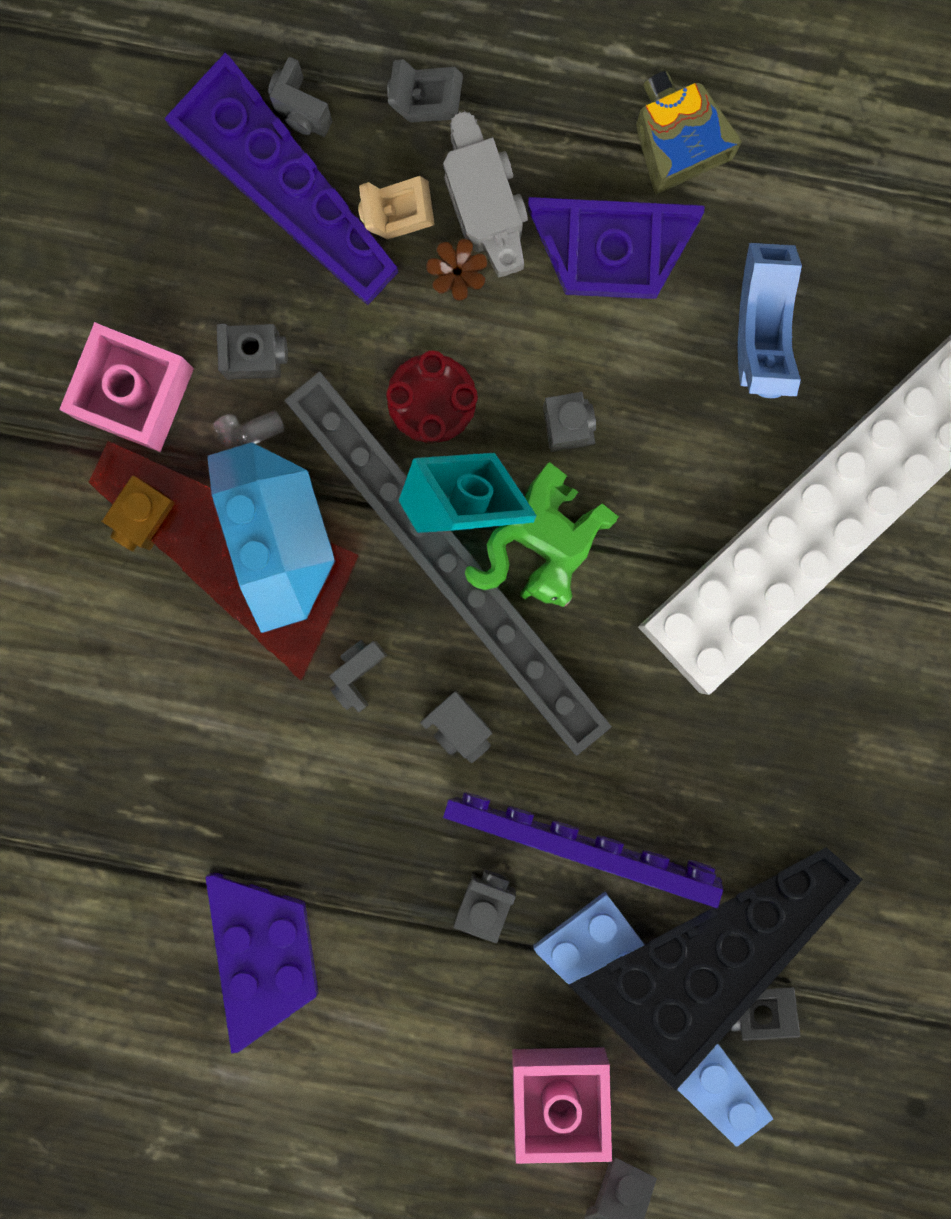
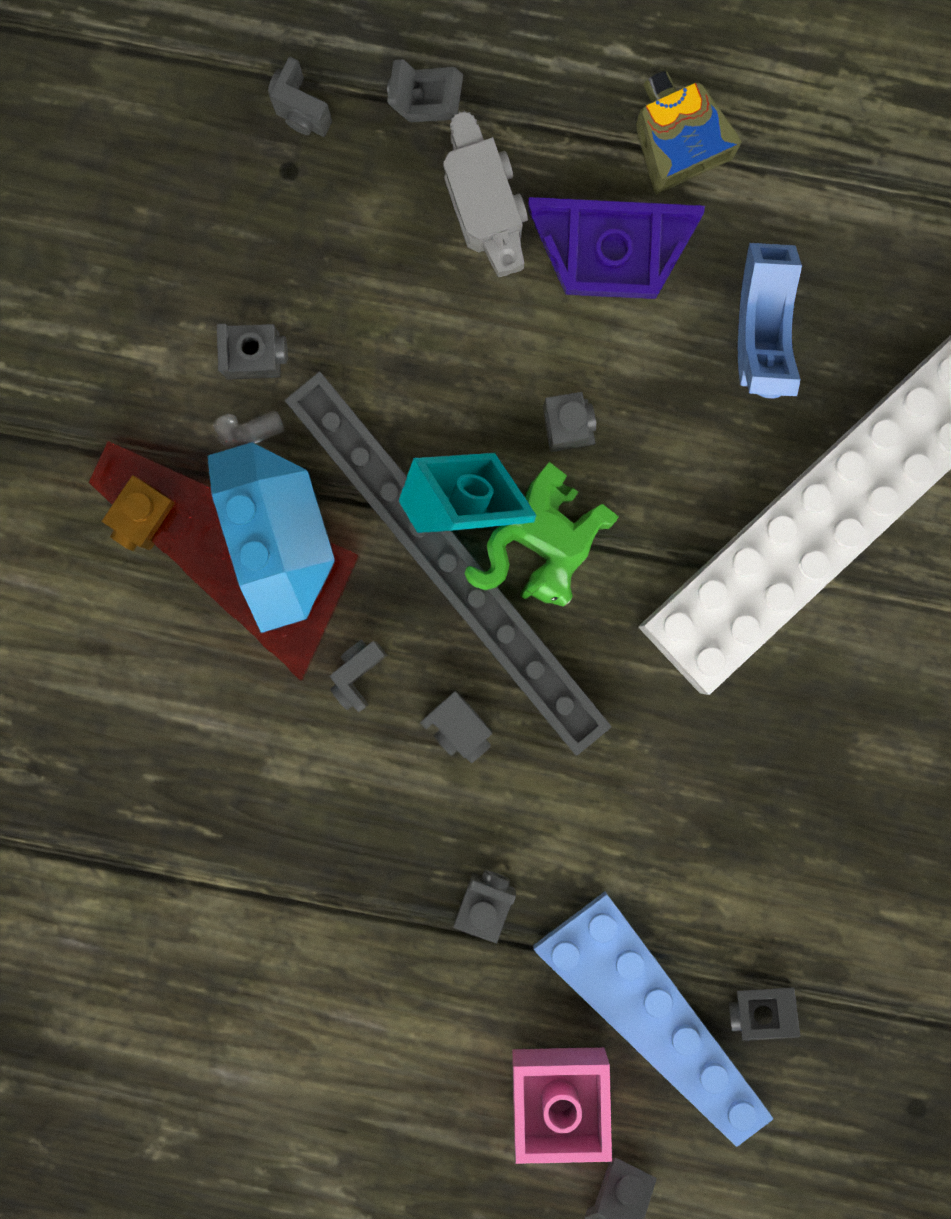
bright pink brick [59,322,194,452] -> none
dark purple wing [164,53,398,305] -> none
dark purple wing [205,873,318,1054] -> none
tan bracket [358,176,435,240] -> none
dark red dish [386,350,478,444] -> none
reddish brown plant [426,239,487,301] -> none
dark purple wing [443,792,723,908] -> none
black wing [569,847,863,1091] -> none

